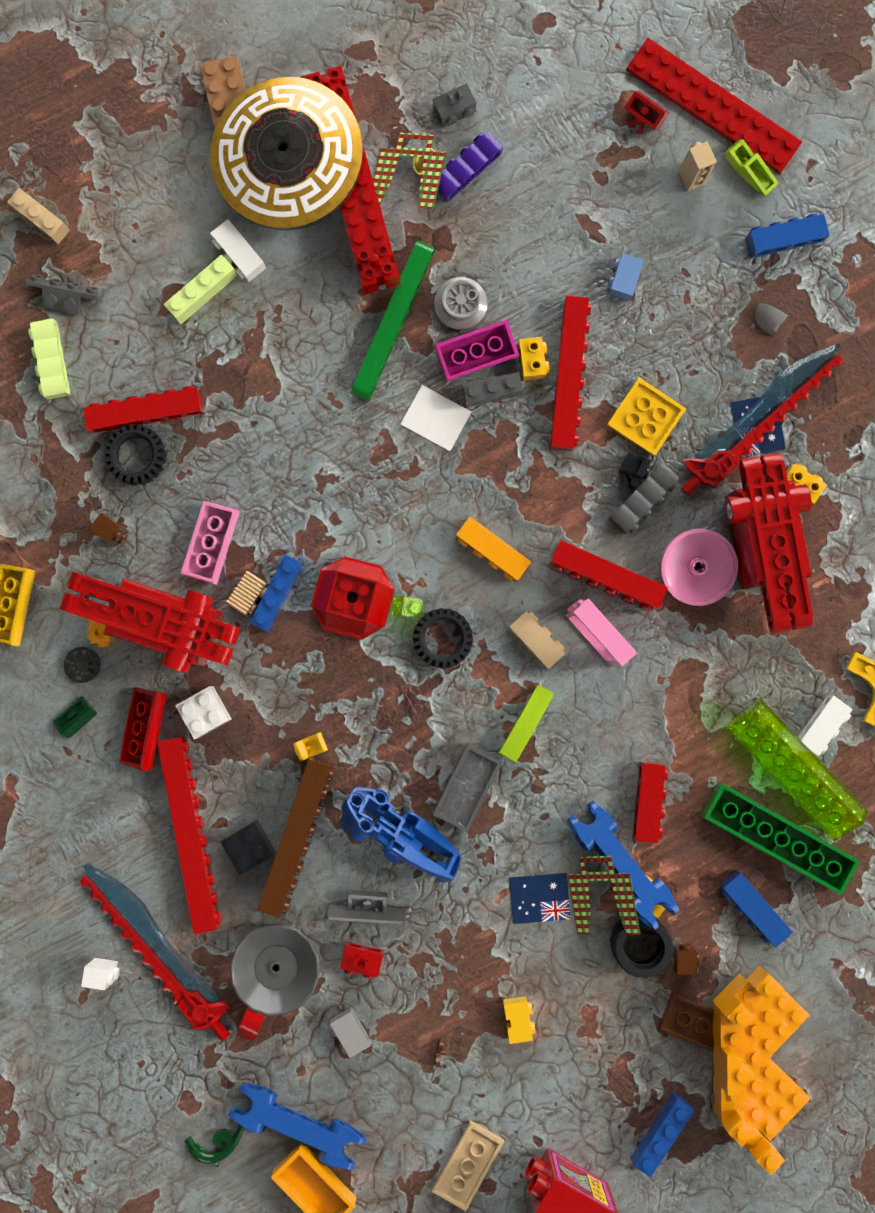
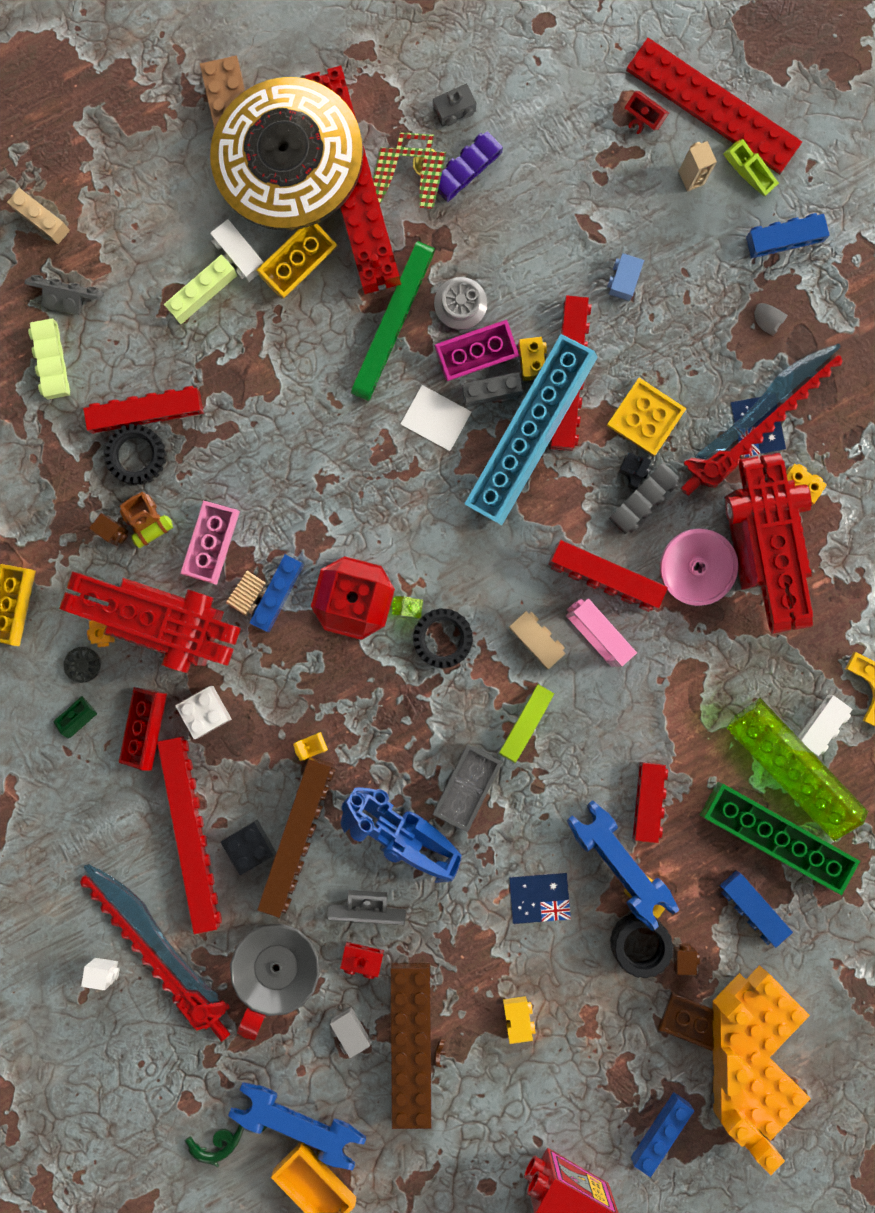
tan tile [432,1120,504,1212] -> none
light orange brick [456,517,531,582] -> none
piece [567,856,640,935] -> none
none -> dark orange piece [120,492,173,548]
none -> yellow brick [257,221,338,299]
none -> reddish brown brick [391,963,432,1129]
none -> medium azure brick [465,334,598,525]

